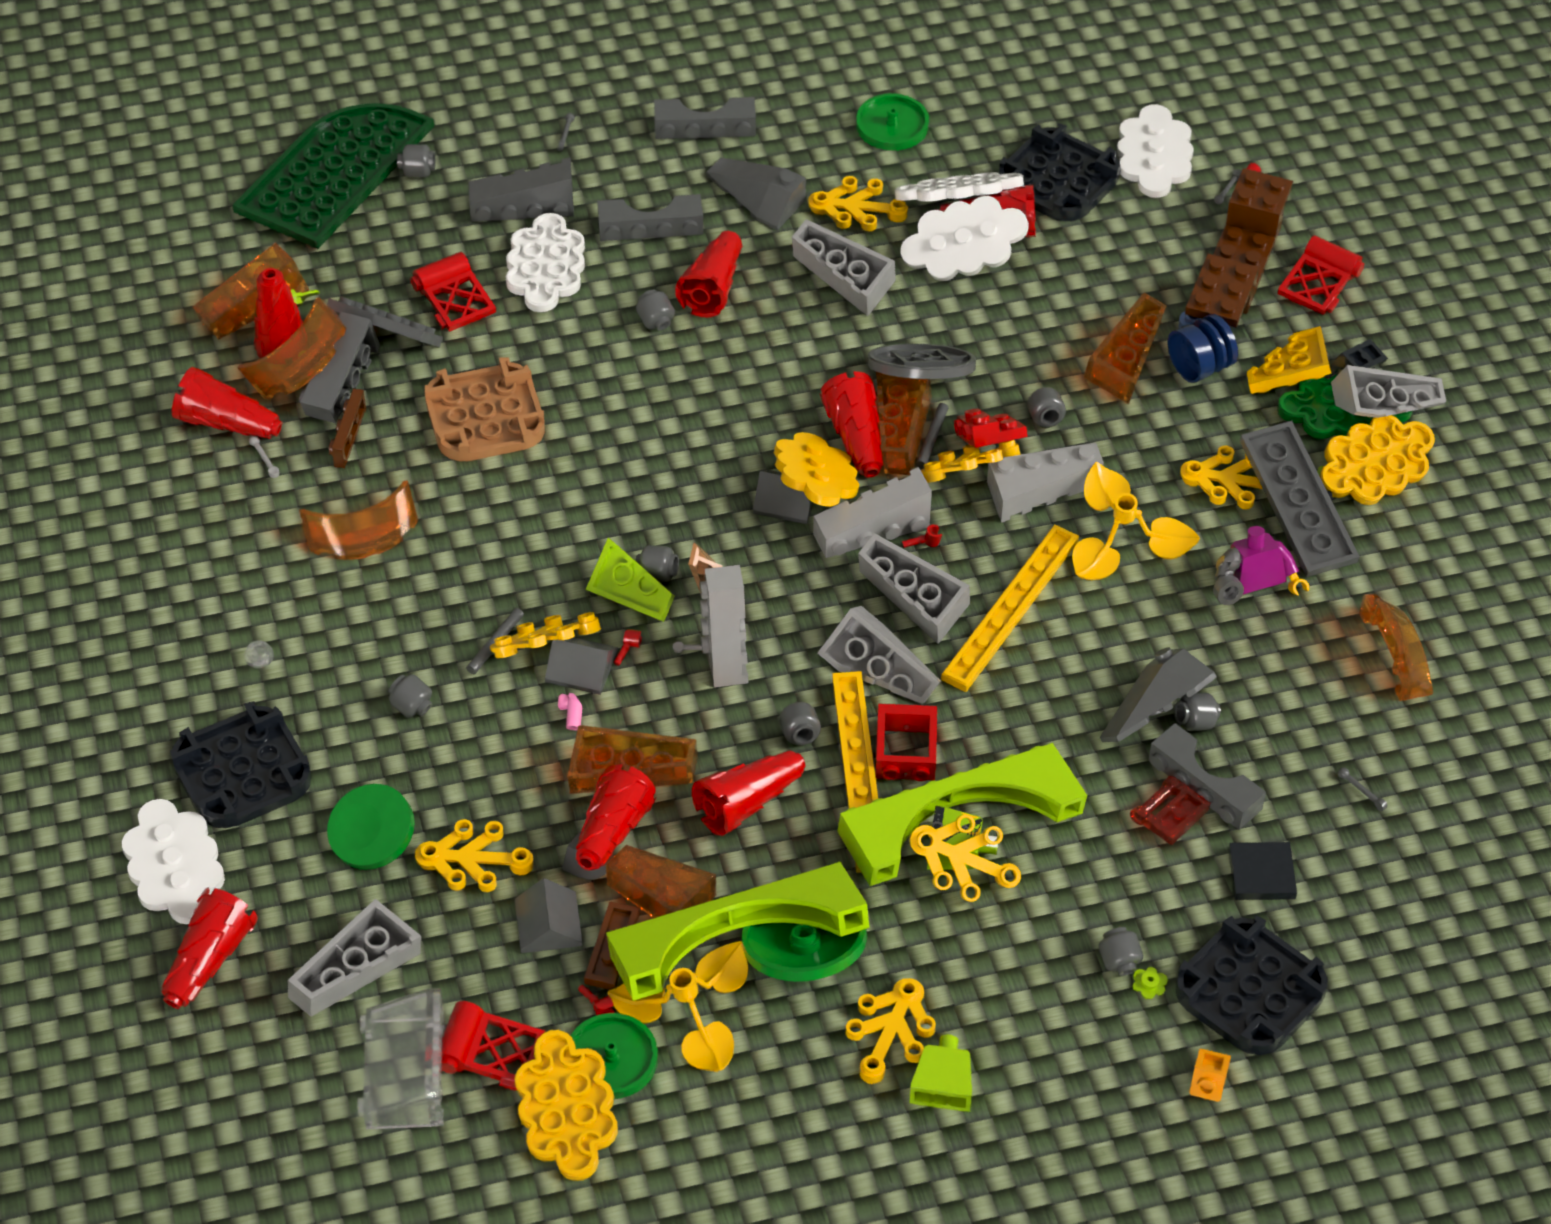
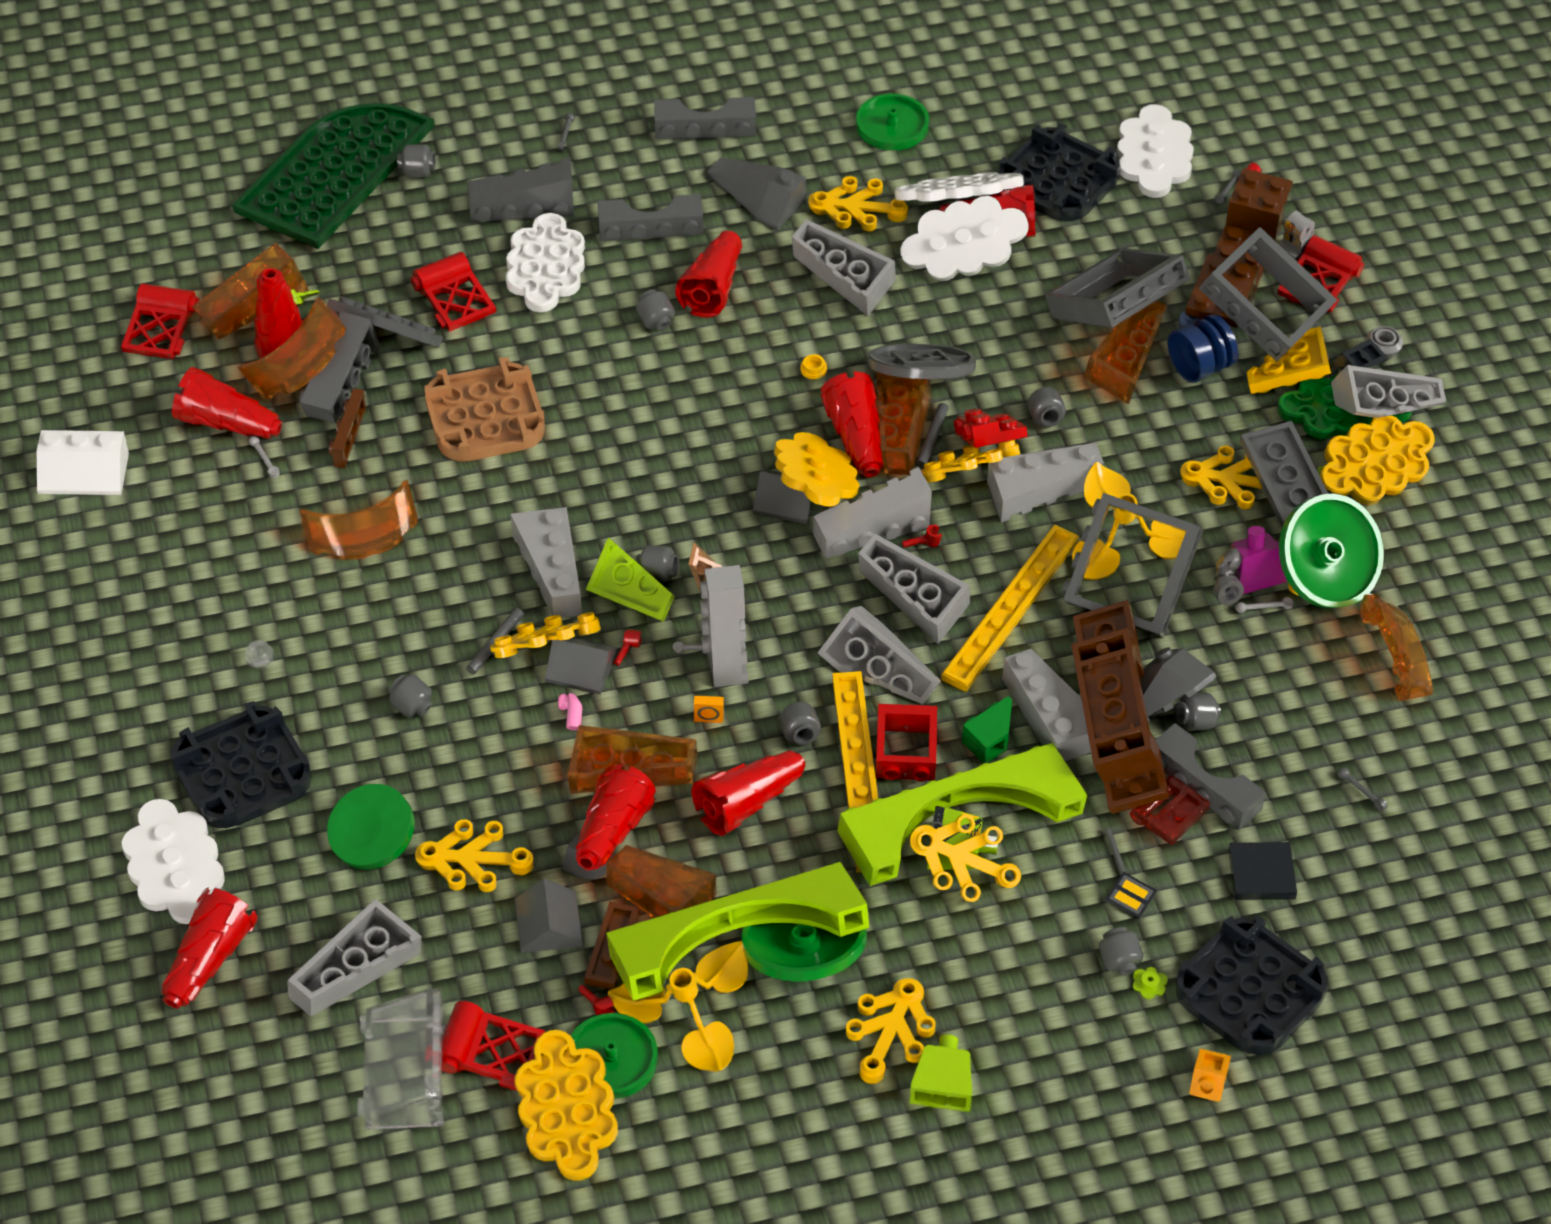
none -> white slope [37,430,129,495]
none -> red piece [121,283,199,359]
none -> light grey wedge [510,507,582,618]
none -> light orange tile [694,696,724,723]
none -> yellow plate [800,354,827,379]
none -> green slope [962,696,1012,764]
none -> light grey wedge [1002,649,1091,761]
none -> dark grey window [1045,248,1190,328]
none -> dark grey window [1062,493,1203,638]
none -> reddish brown bracket [1071,600,1169,814]
none -> piece [1105,827,1158,919]
none -> dark grey window [1199,227,1337,362]
none -> light grey hinge [1235,597,1294,613]
none -> light grey leg [1279,211,1315,262]
none -> green dish [1279,494,1384,608]
none -> light grey cone [1366,326,1403,361]

